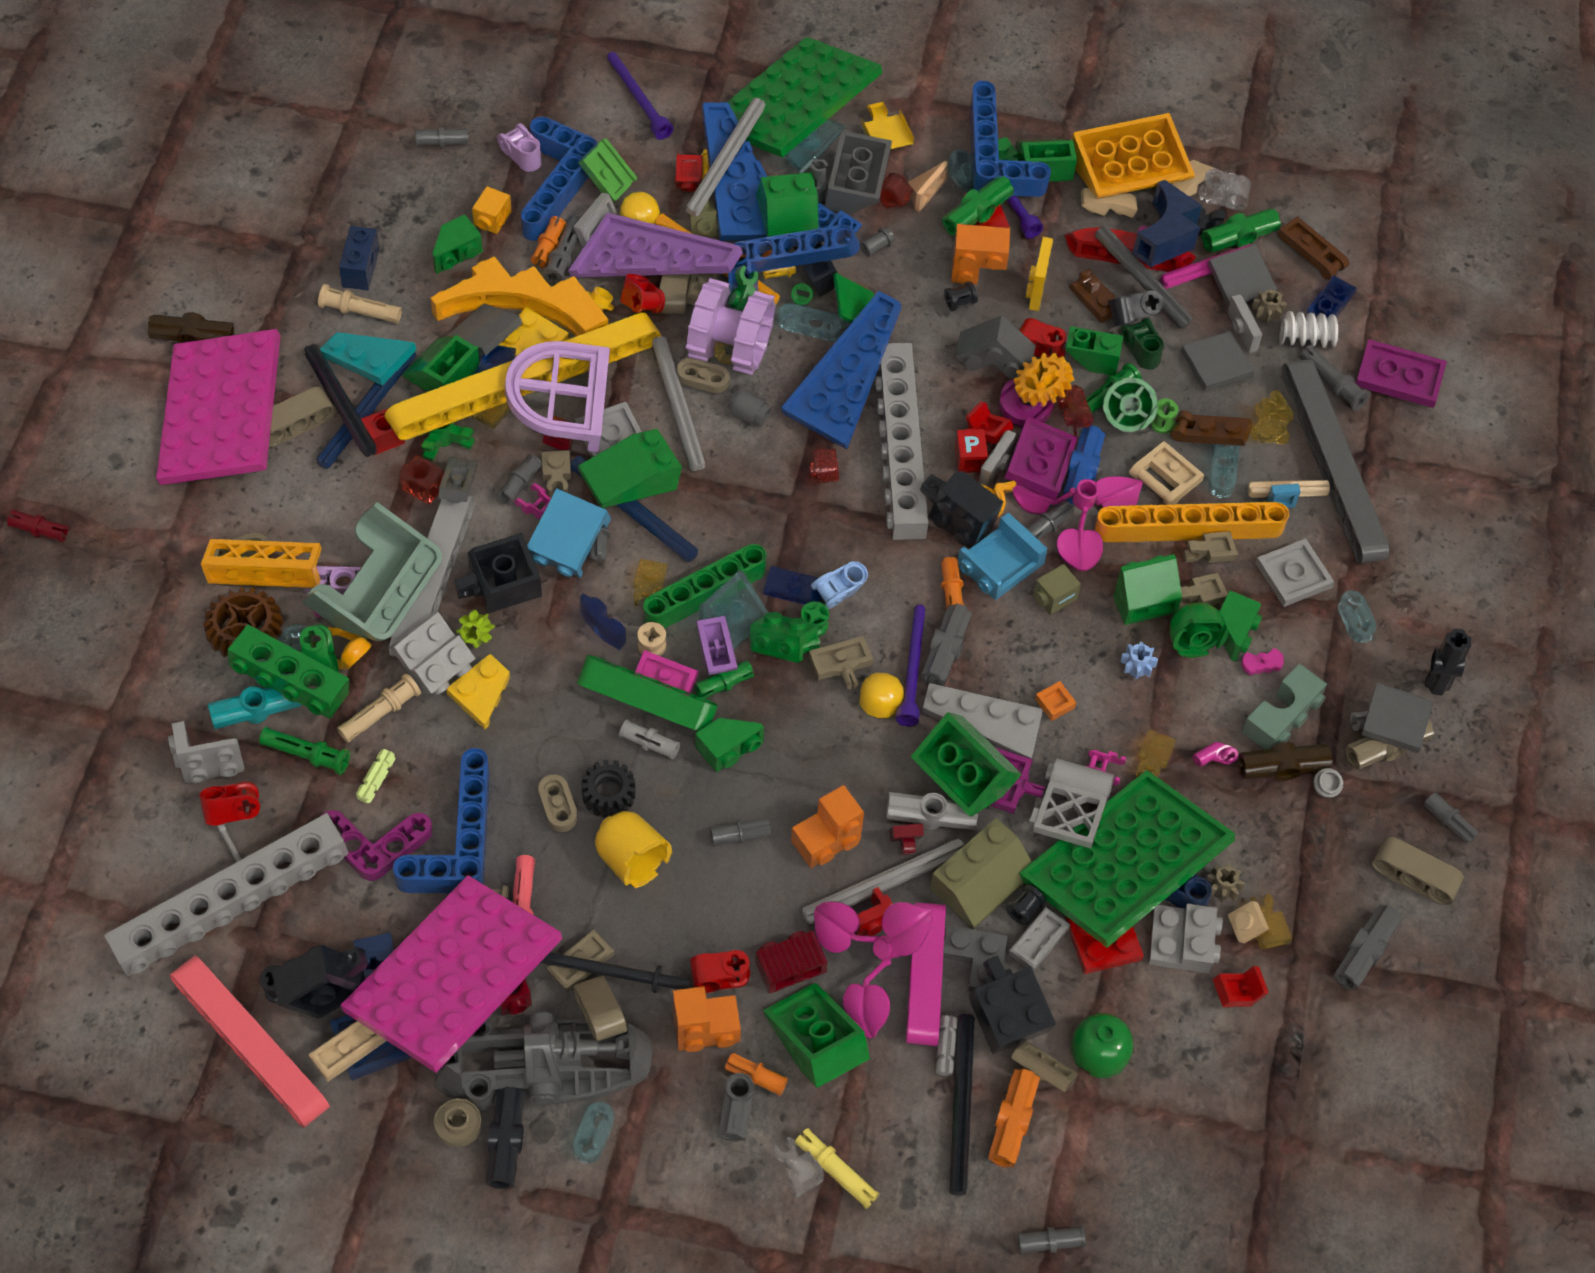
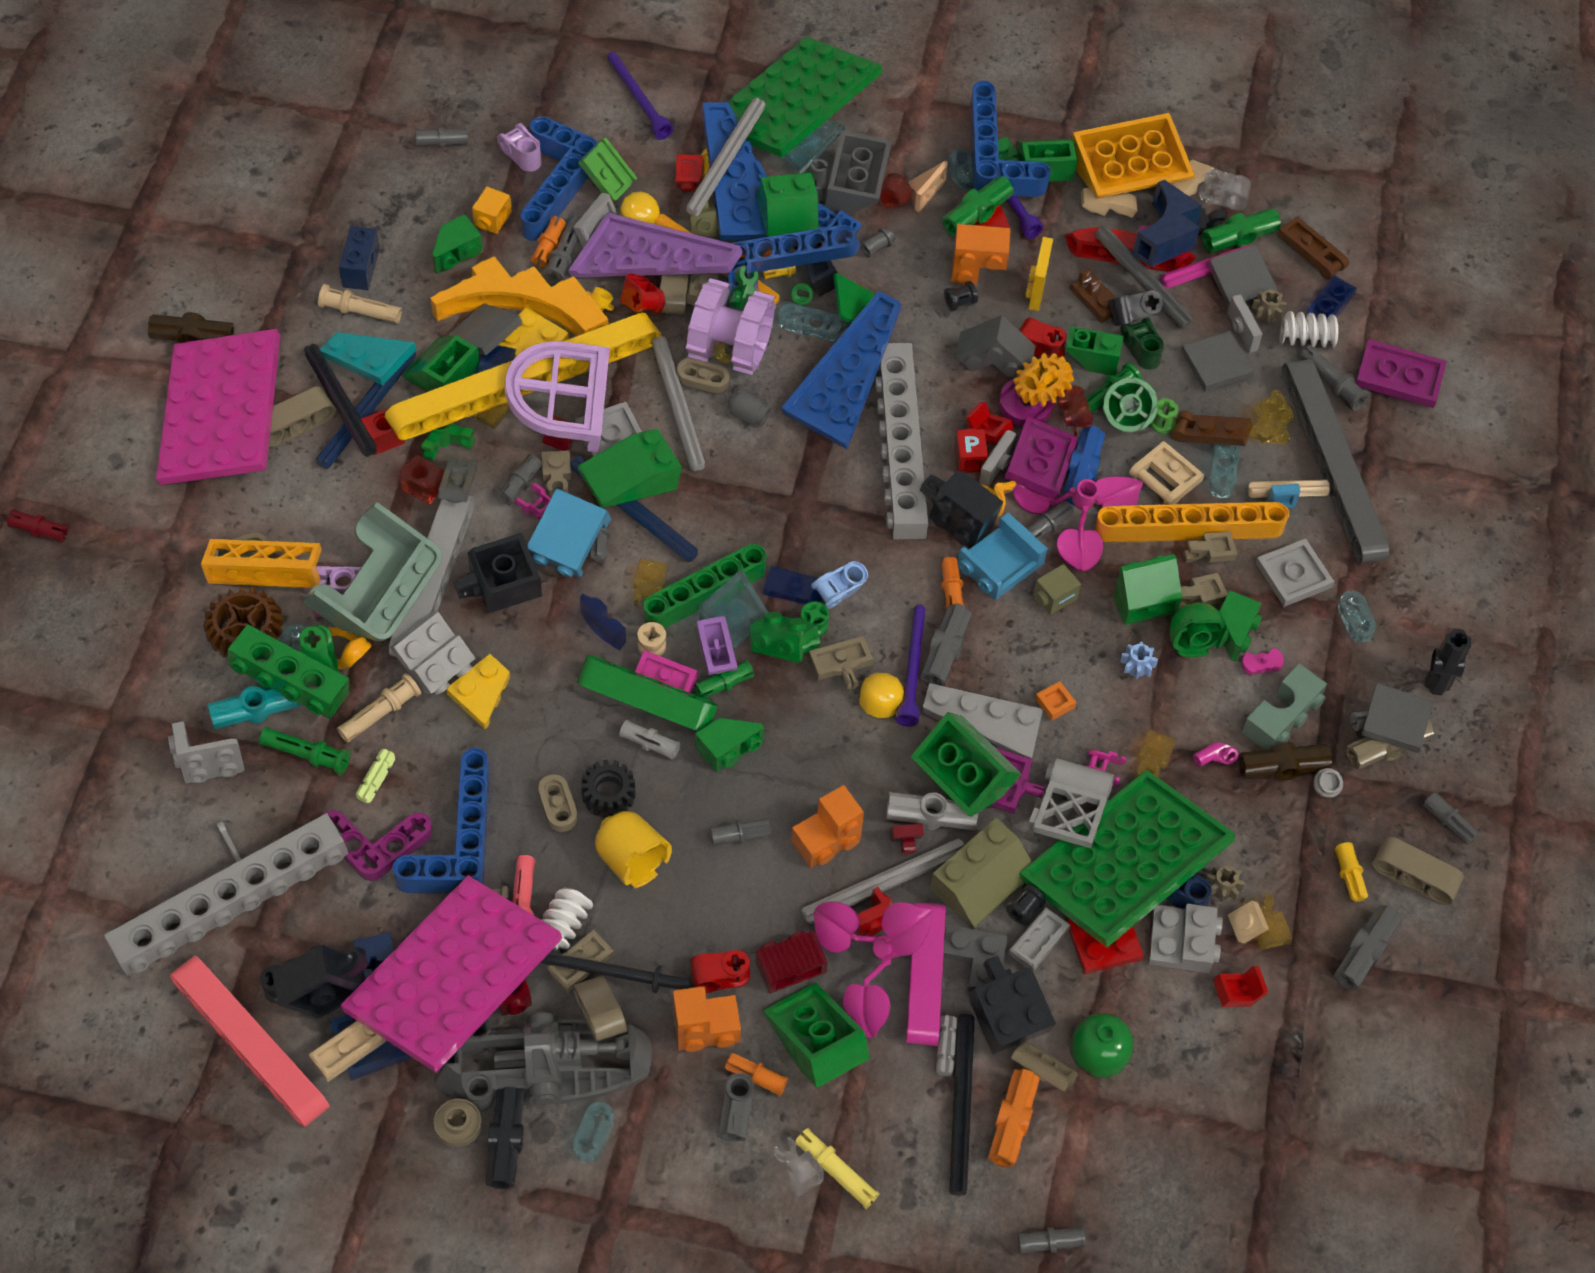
red piece [199,781,260,826] -> none
lime gear [456,610,495,648] -> none
clear red plate [808,448,839,484] -> none
yellow piece [861,102,914,149] -> none
none -> white piece [542,887,593,954]
none -> yellow axle [1334,842,1368,902]

